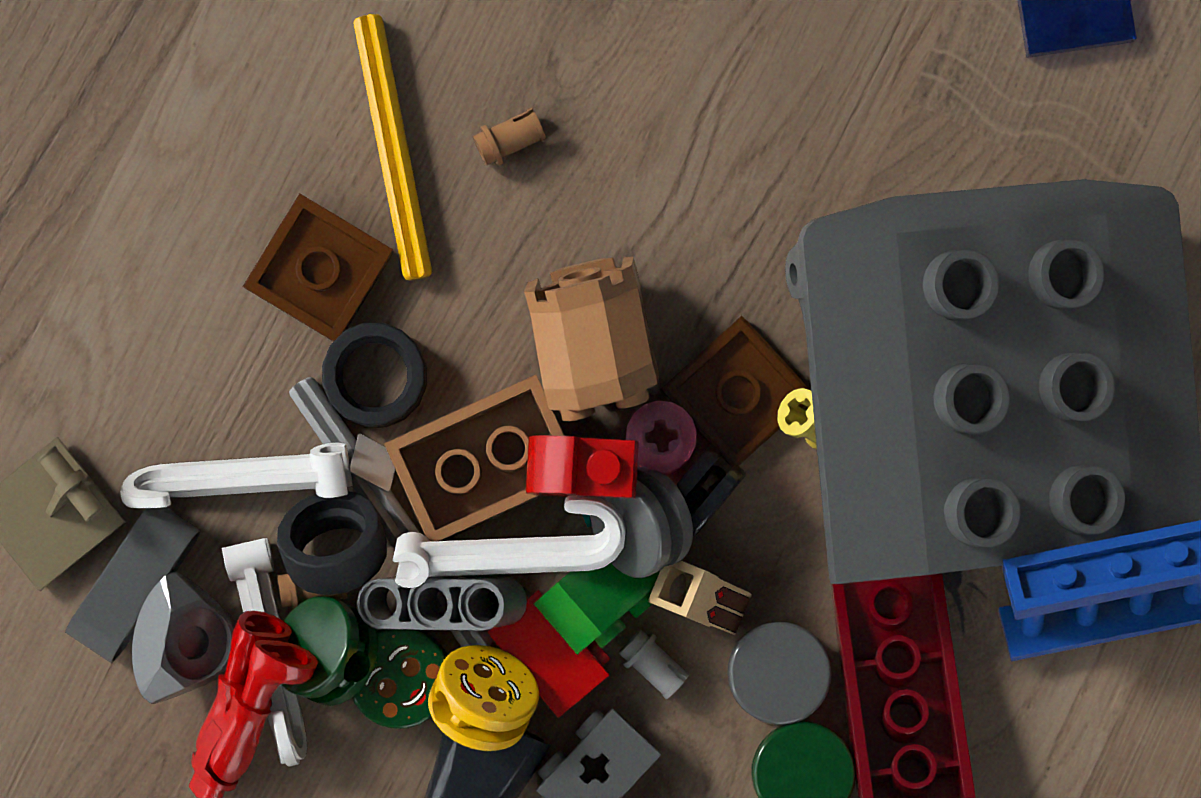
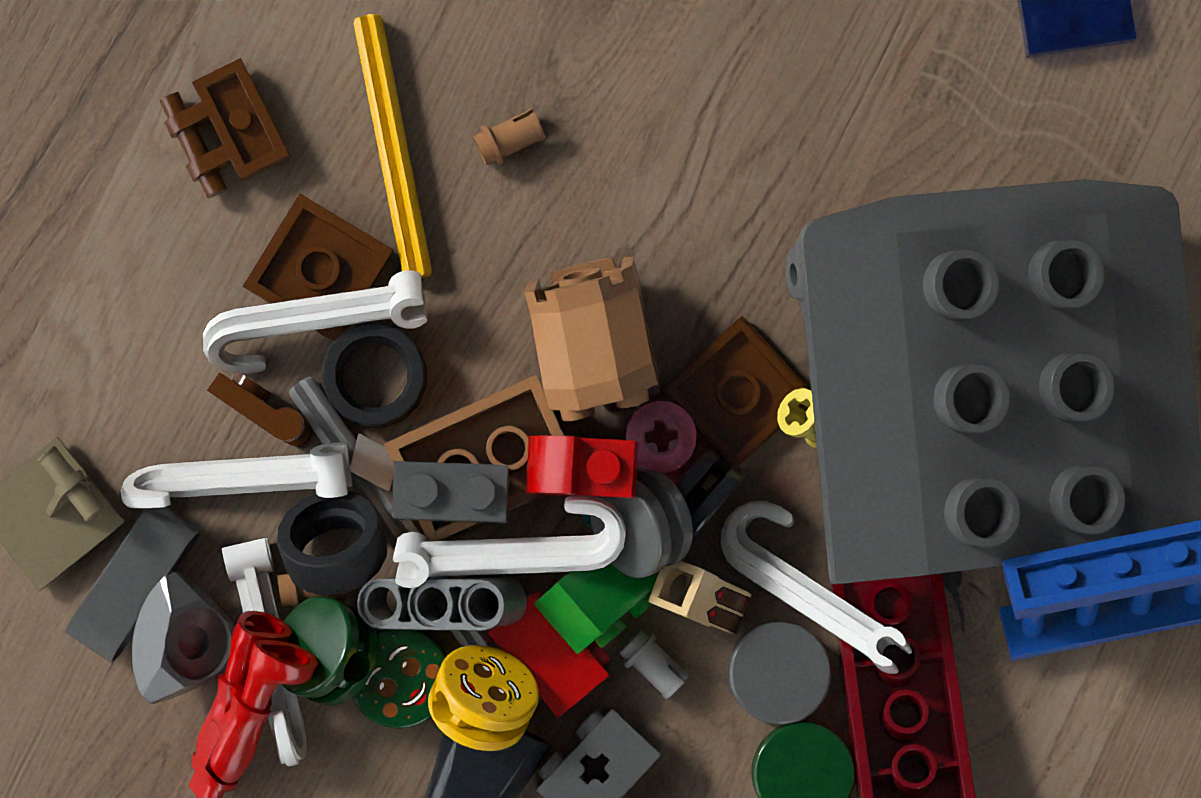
none -> reddish brown plate [160,58,291,198]
none -> white piece [203,270,427,374]
none -> reddish brown plate [207,371,313,446]
none -> dark grey brick [392,461,510,524]
none -> white piece [721,501,912,674]

